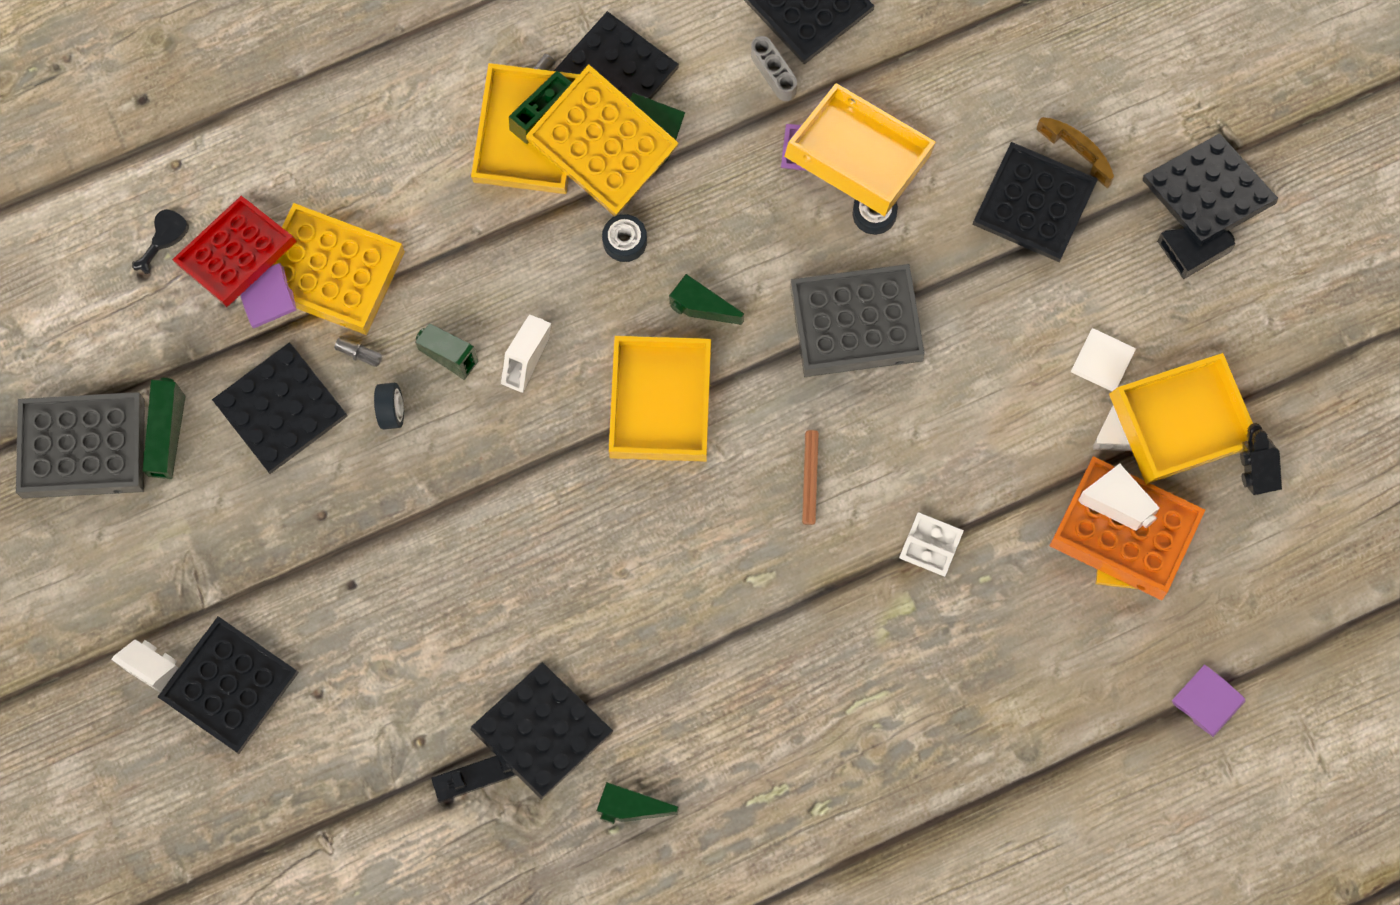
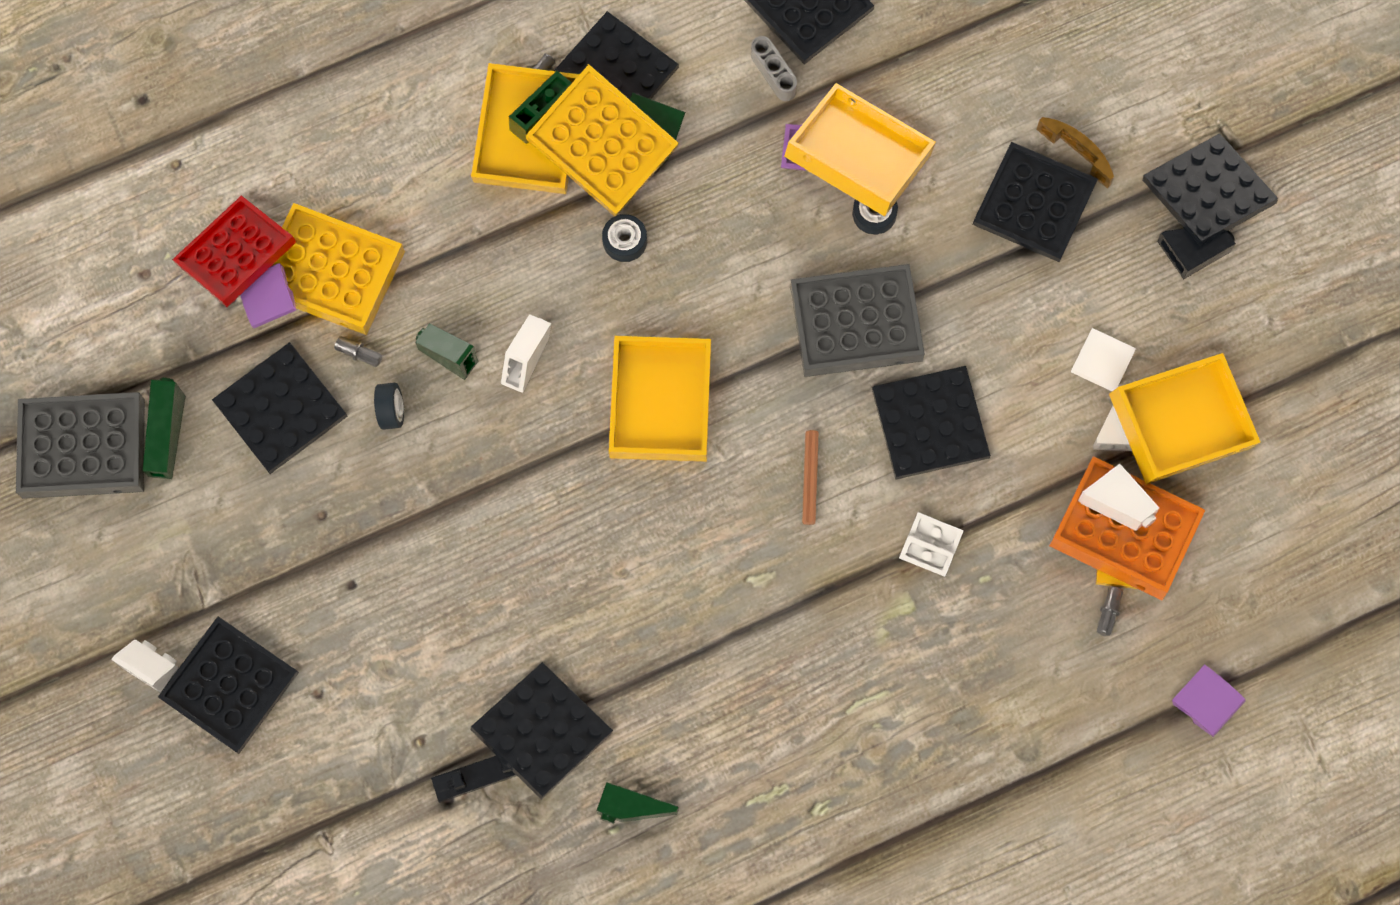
black piece [132,209,189,274] -> none
dark green slope [669,274,744,325] -> none
black hinge [1240,423,1282,495] -> none
none -> black plate [872,366,991,480]
none -> flat silver axle [1097,586,1123,636]

